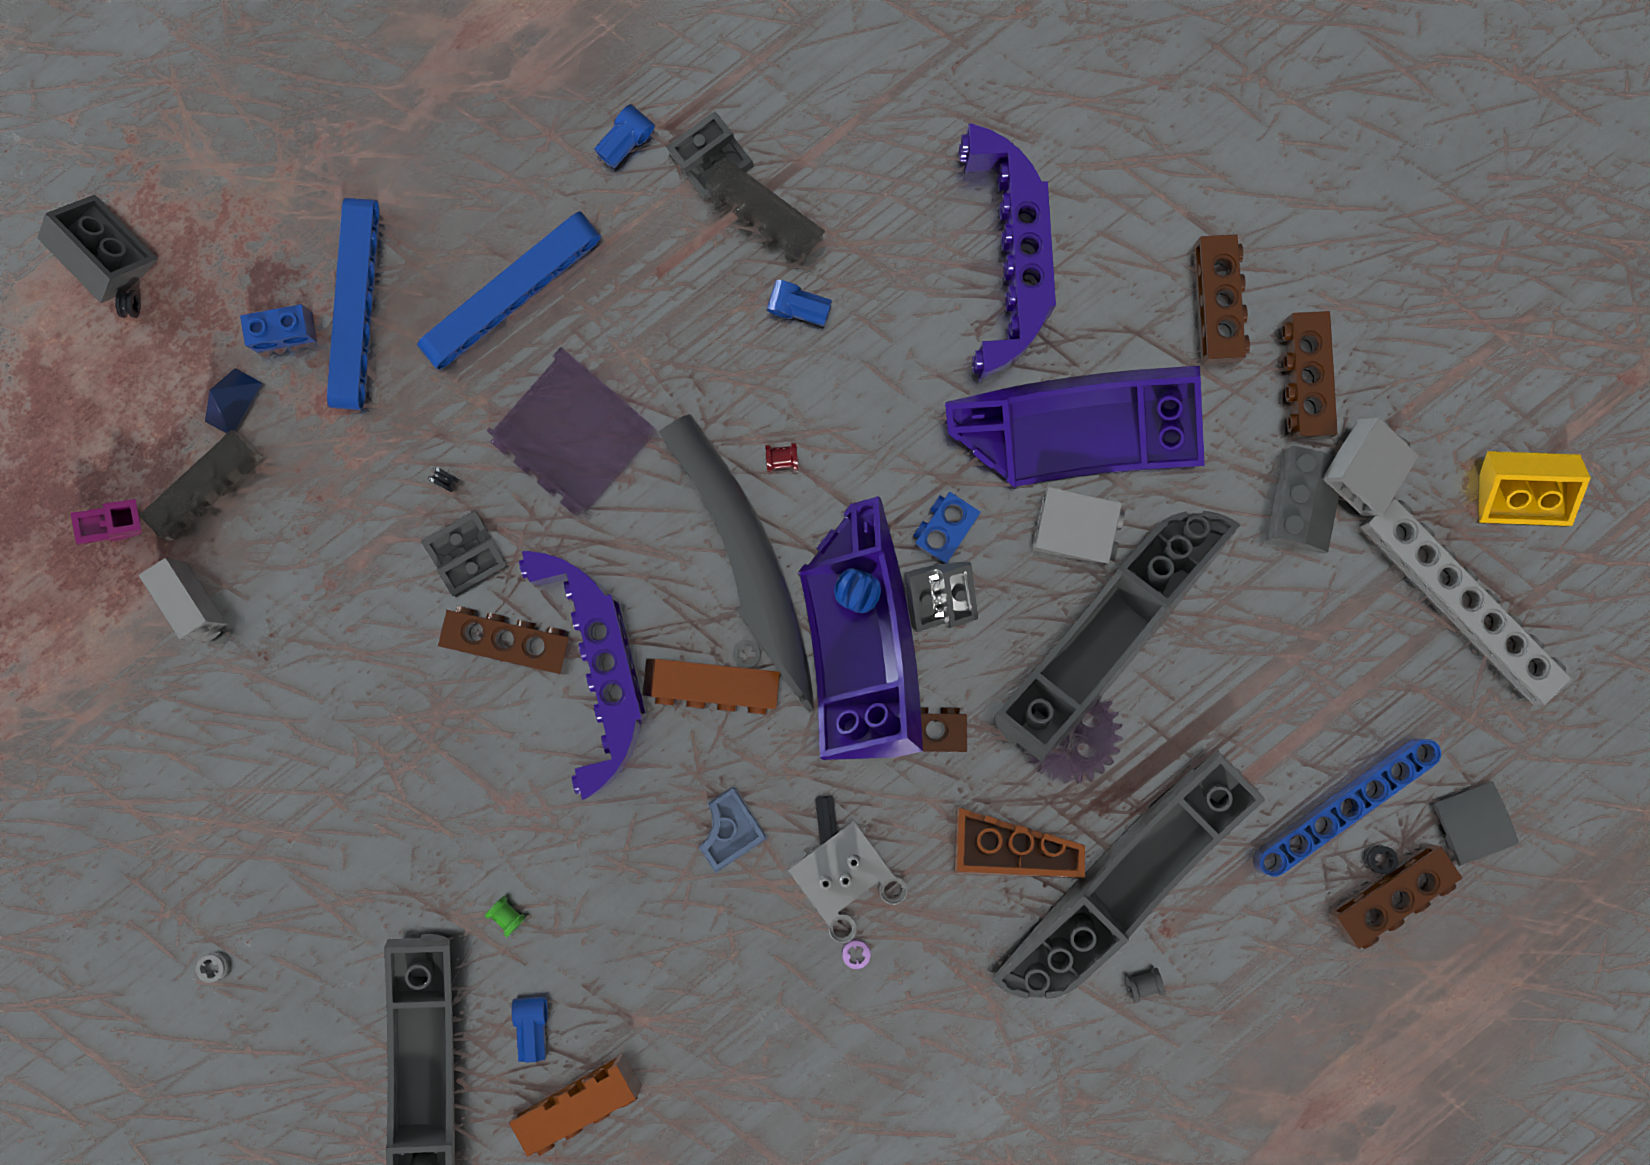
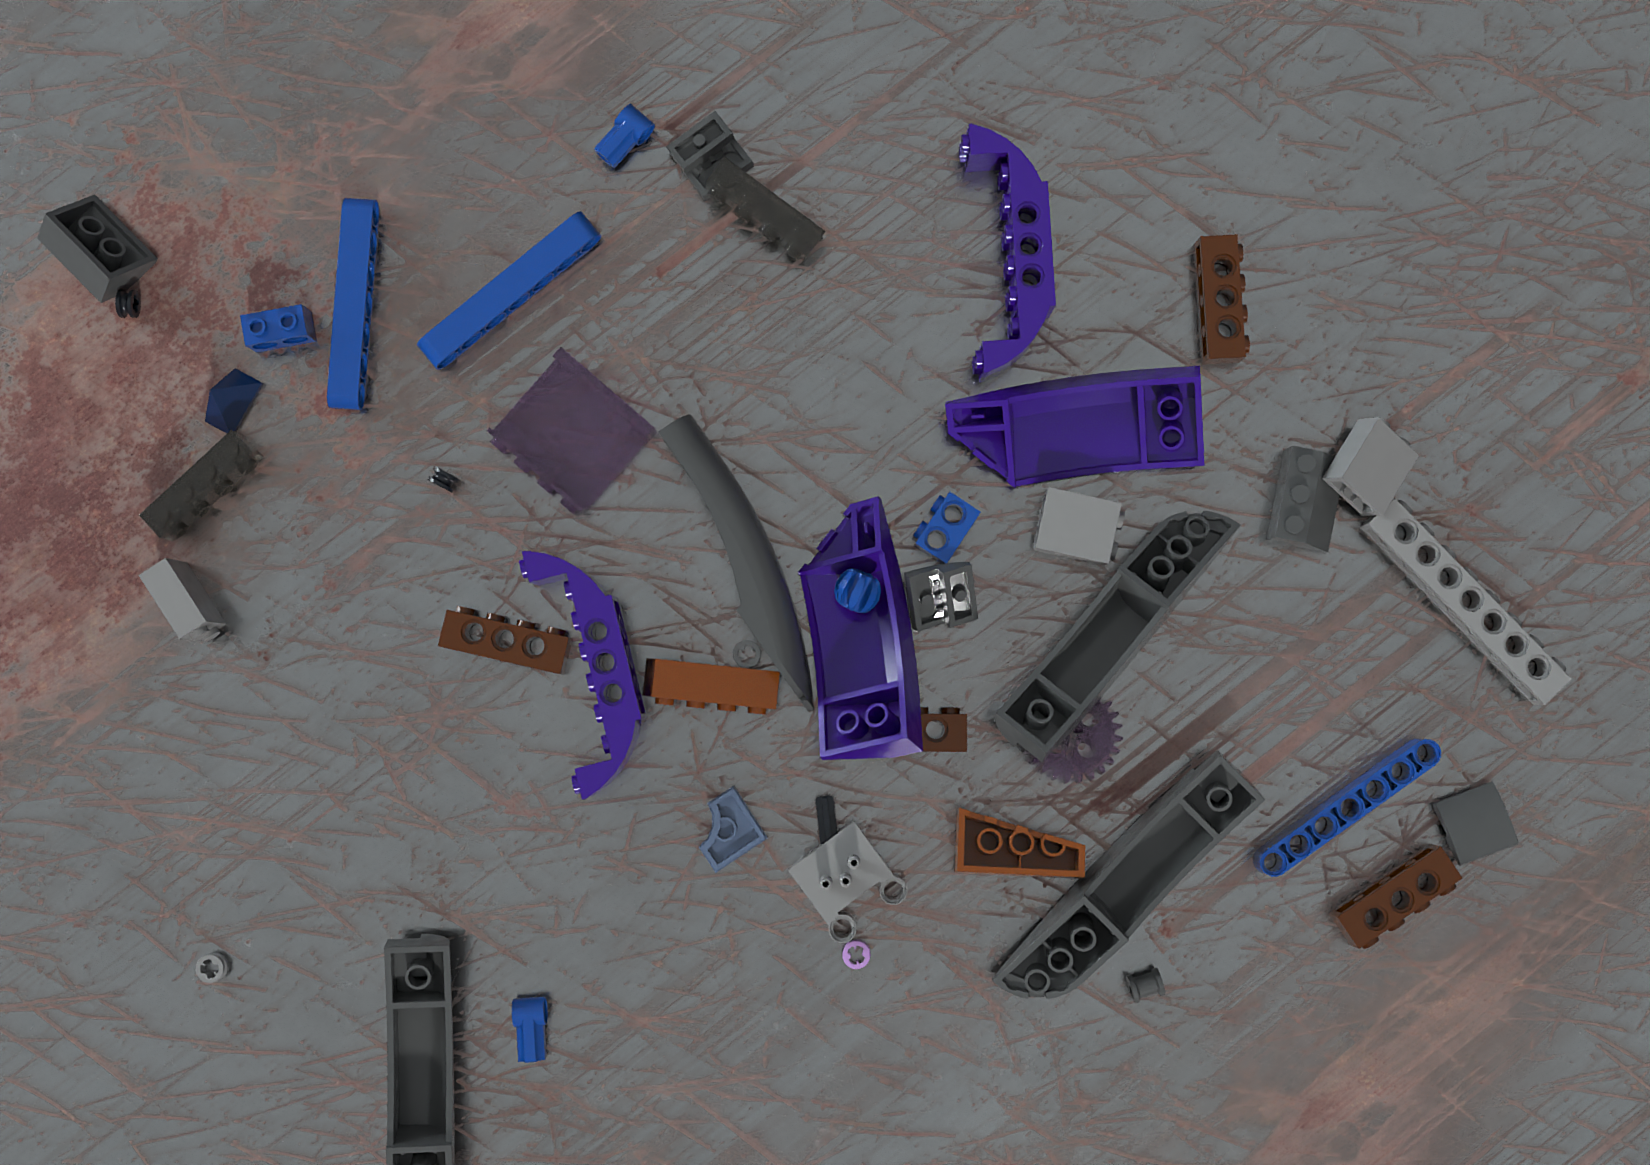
magenta brick [70,499,142,545] -> none
dark grey slope [421,509,507,597] -> none
bright green bush [484,895,527,938] -> none
dark orange wedge [509,1053,642,1157] -> none
dark red bush [765,443,798,473] -> none
blue piece [766,280,832,327] -> none
reddish brown brick [1281,311,1338,440] -> none
black bush [1366,845,1398,874] -> none
yellow slope [1479,451,1591,526] -> none

